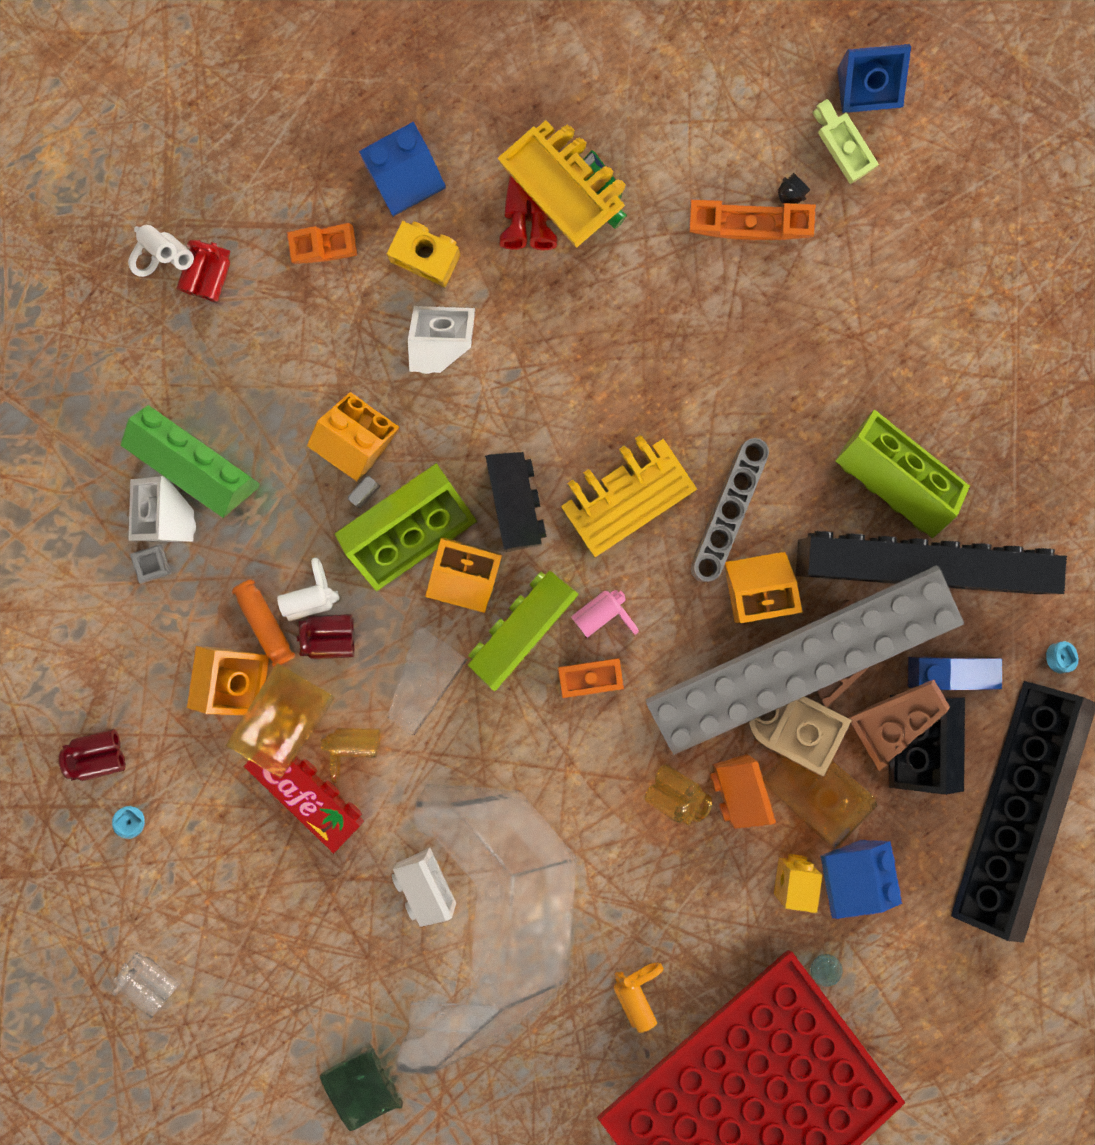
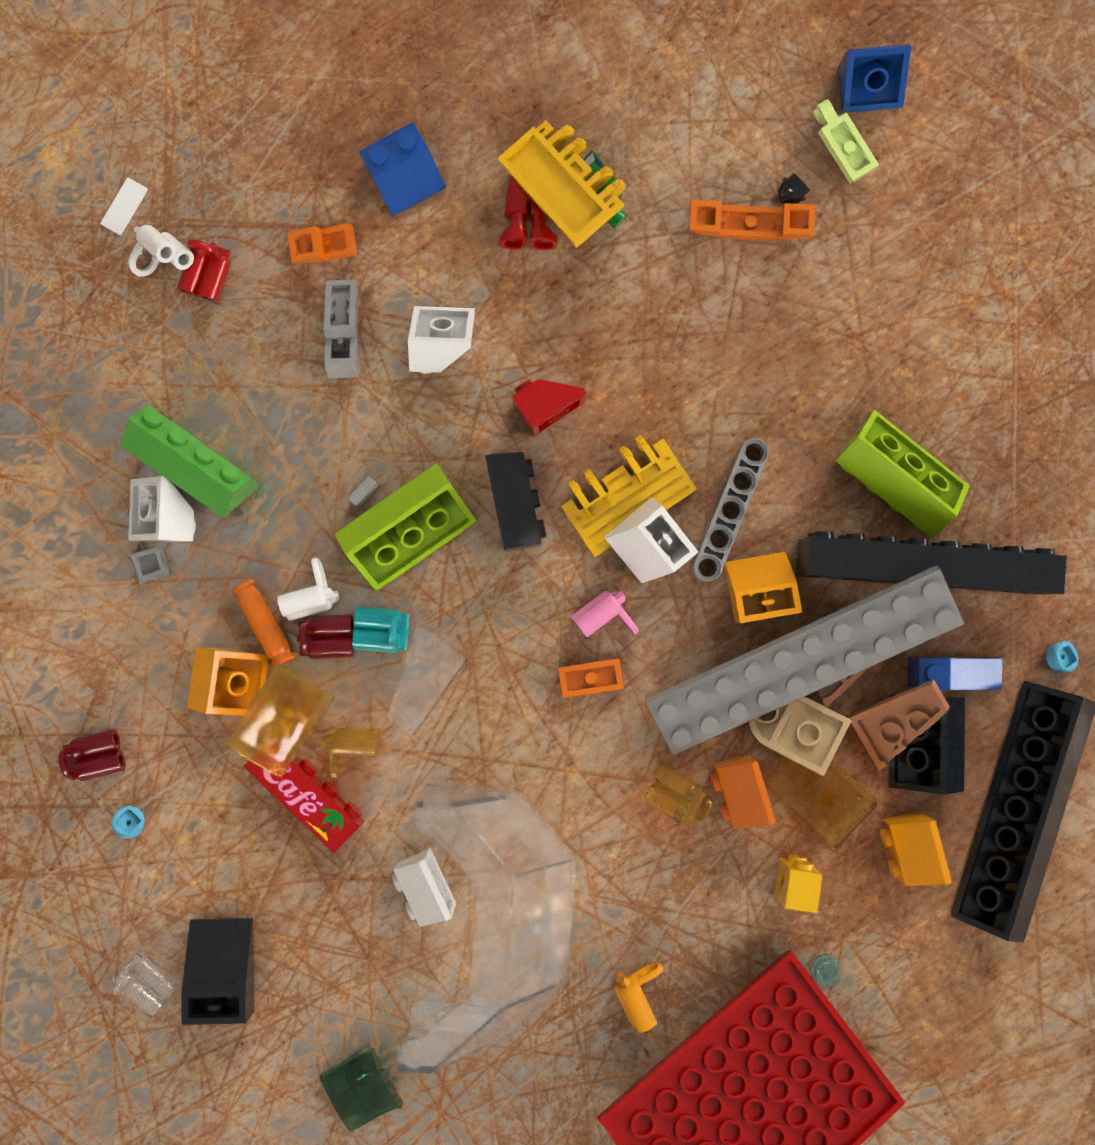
light orange slope [307,392,400,481] -> none
yellow brick [387,220,461,288] -> none
light orange slope [425,537,502,613] -> none
lime slope [468,570,579,692] -> none
blue slope [820,840,902,919] -> none
none -> white sticker [100,177,148,236]
none -> black slope [181,918,254,1025]
none -> light grey slope [323,280,360,378]
none -> teal piece [353,607,411,653]
none -> red slope [512,379,587,436]
none -> white slope [604,497,698,583]
none -> light orange slope [880,810,952,886]

